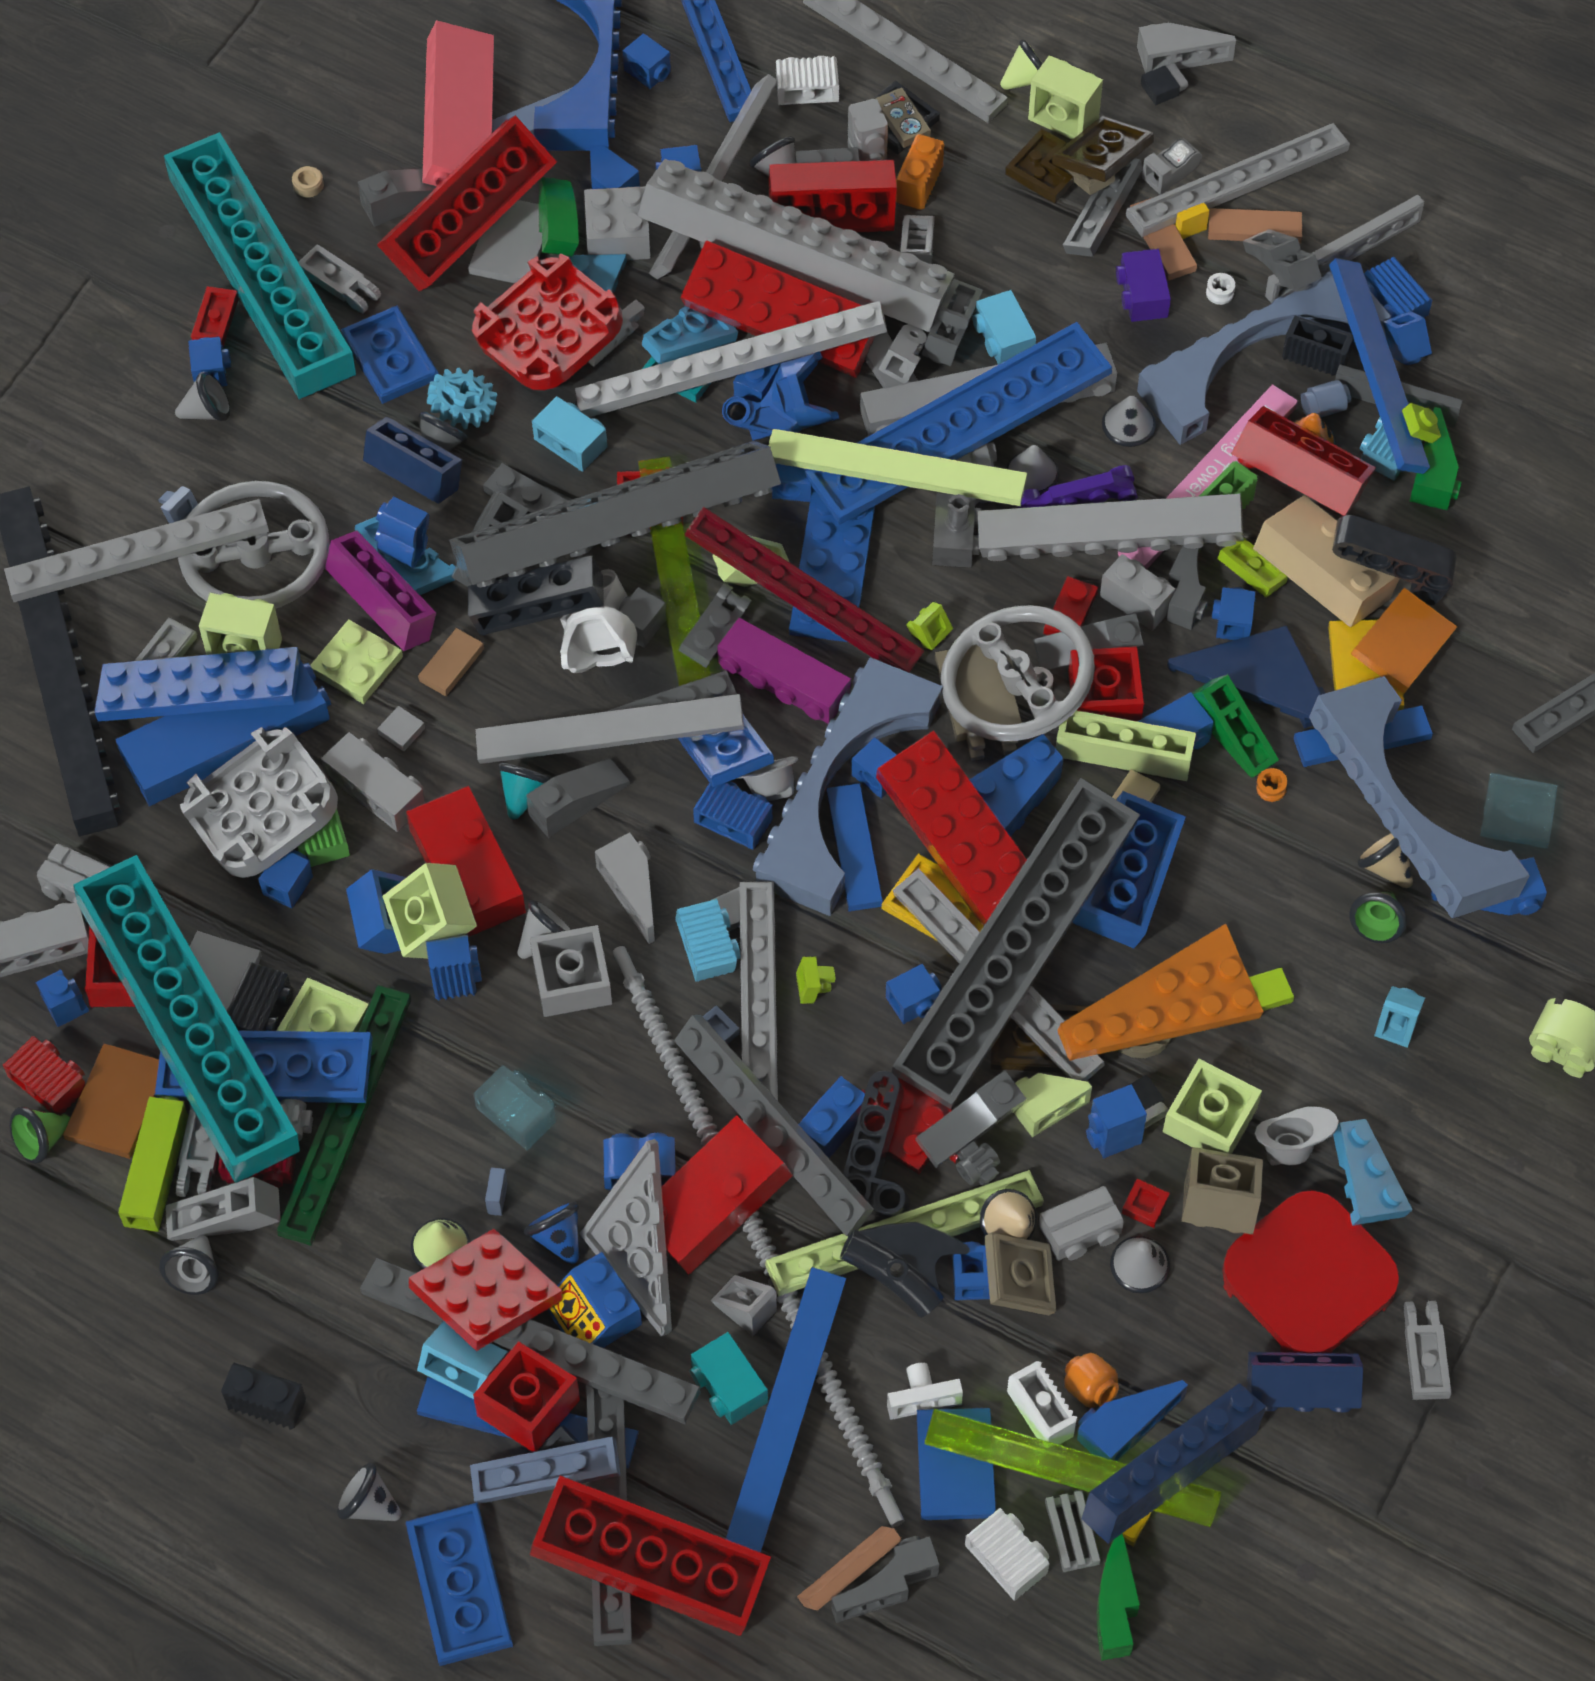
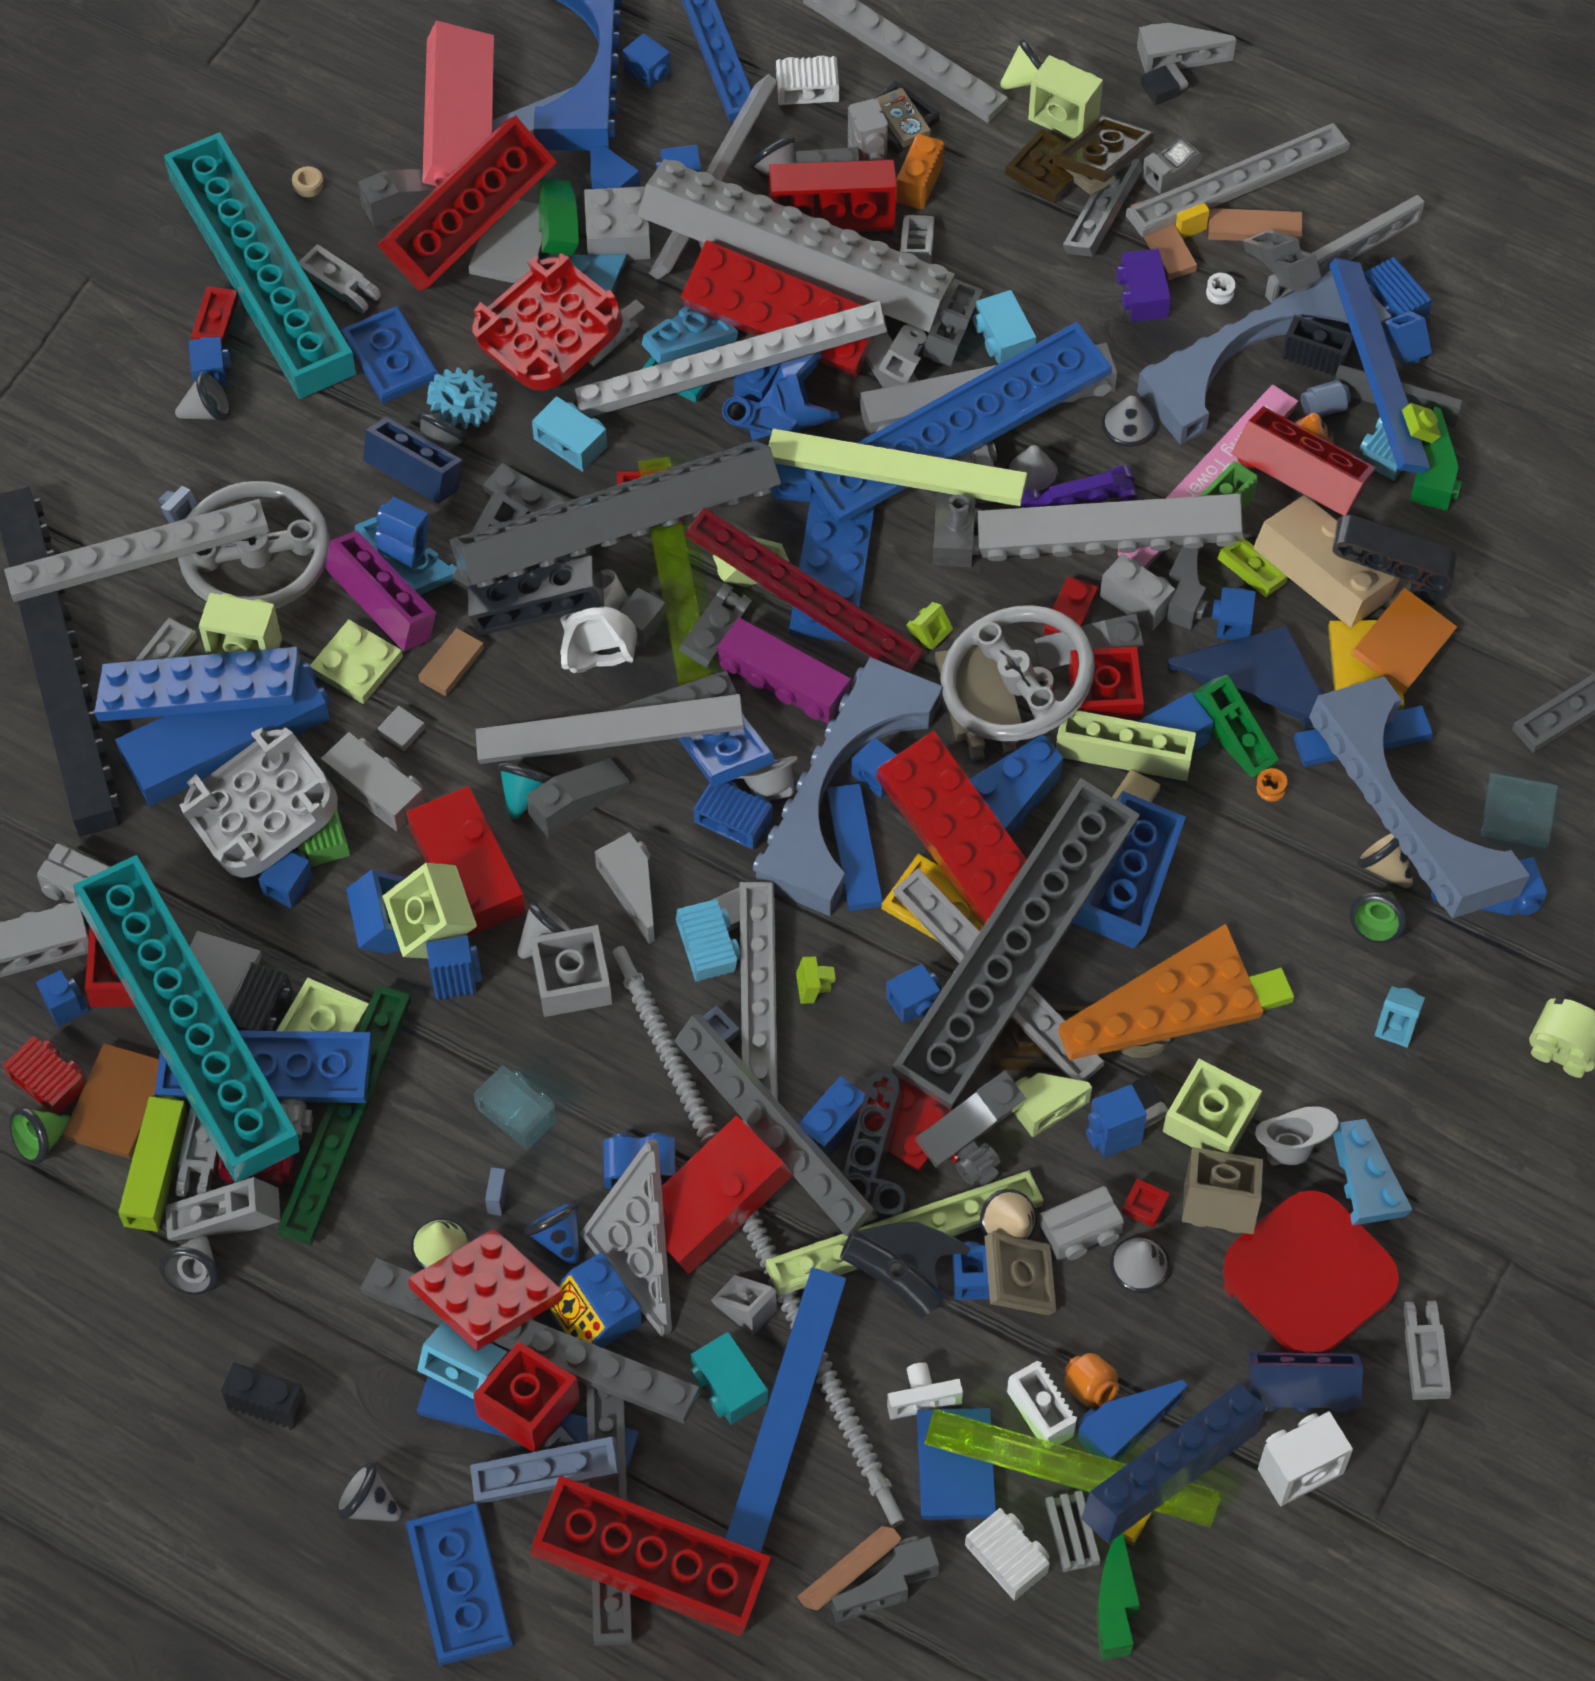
none -> white brick [1258,1411,1353,1507]

